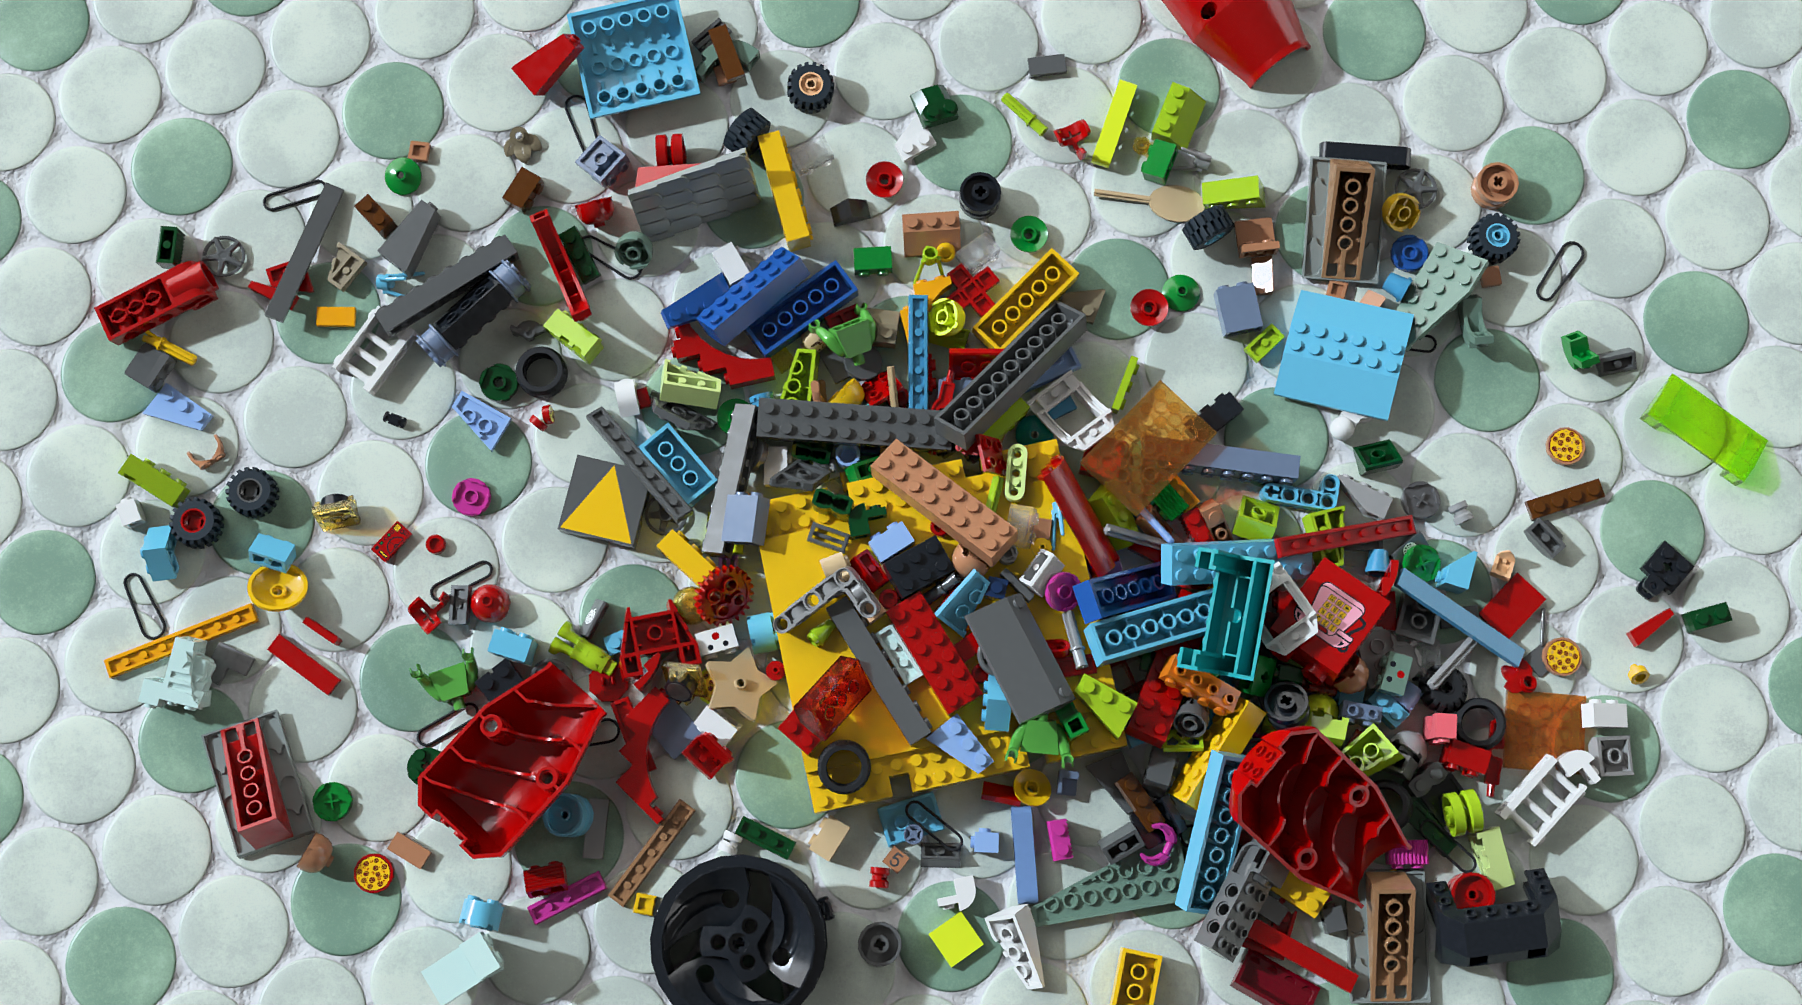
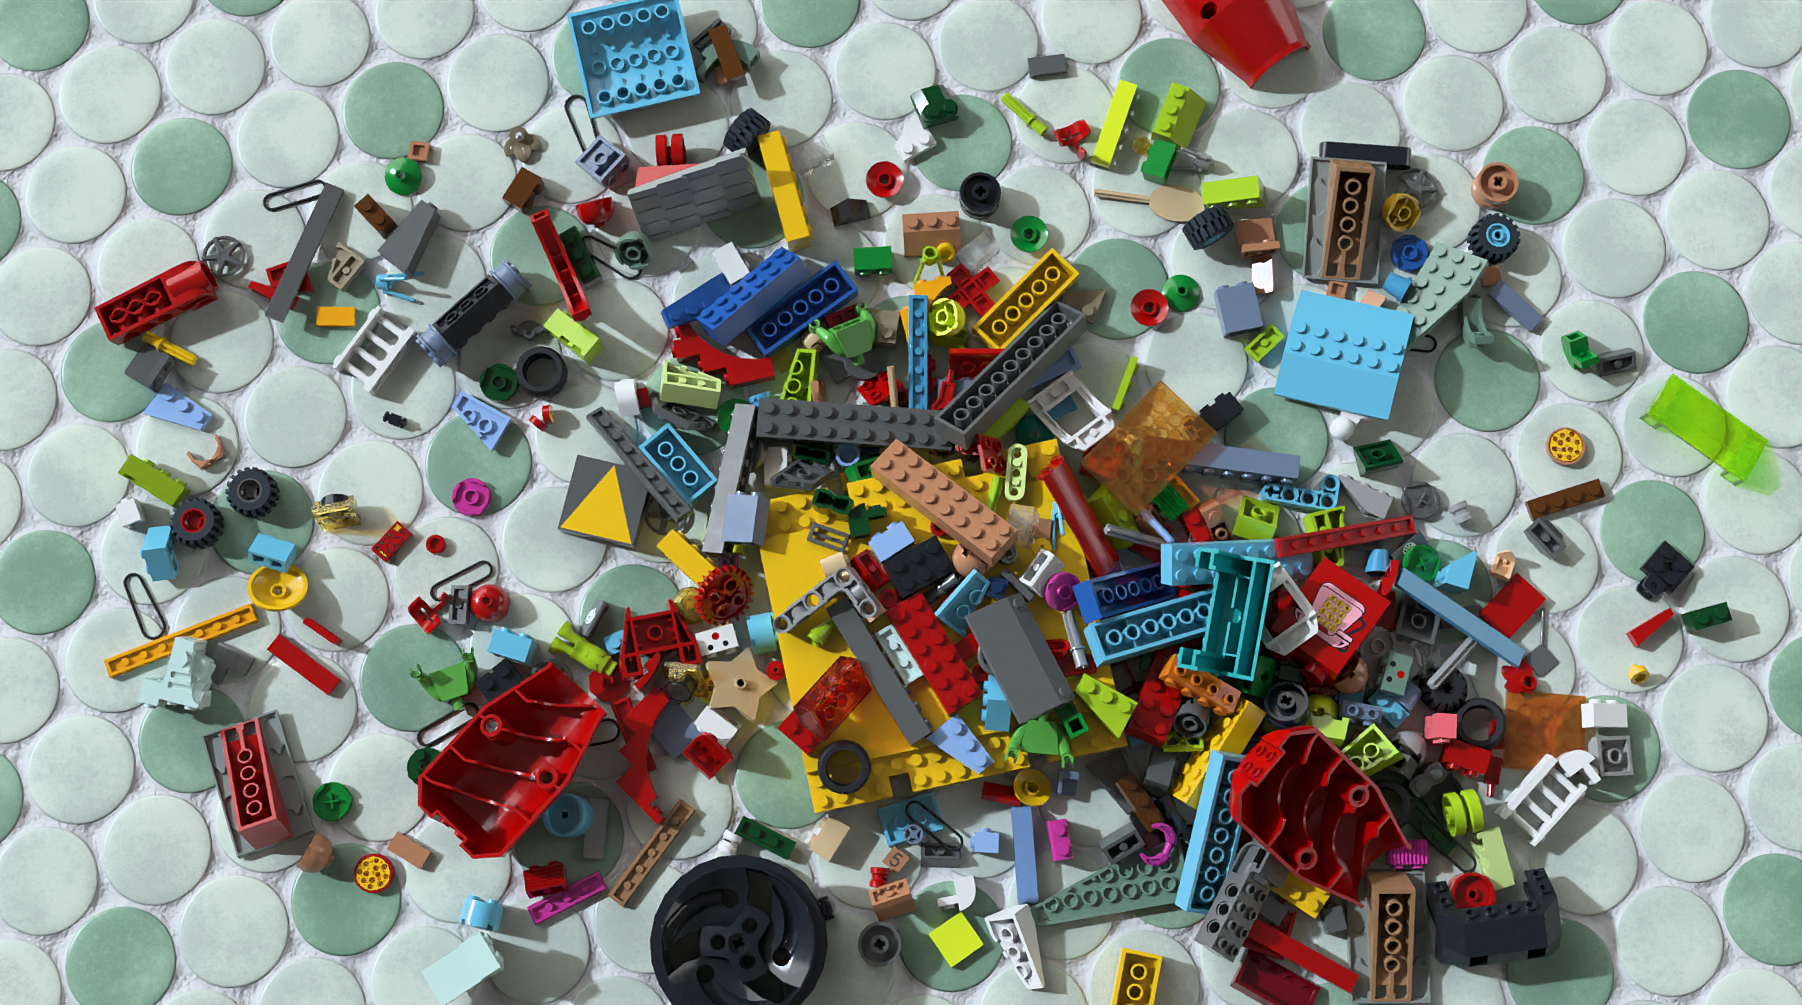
dark green brick [155,226,186,269] -> none
dark grey brick [374,234,519,338] -> none
red slope [511,34,584,96] -> none
yellow tile [633,893,657,916] -> none
black wheel [787,62,834,114] -> none
yellow cylinder [827,378,865,405] -> none
black piece [1536,241,1584,301] -> none
tile [1542,637,1582,677] -> none
none -> nougat bracket [868,878,916,922]
none -> sand blue tile [1487,279,1543,332]

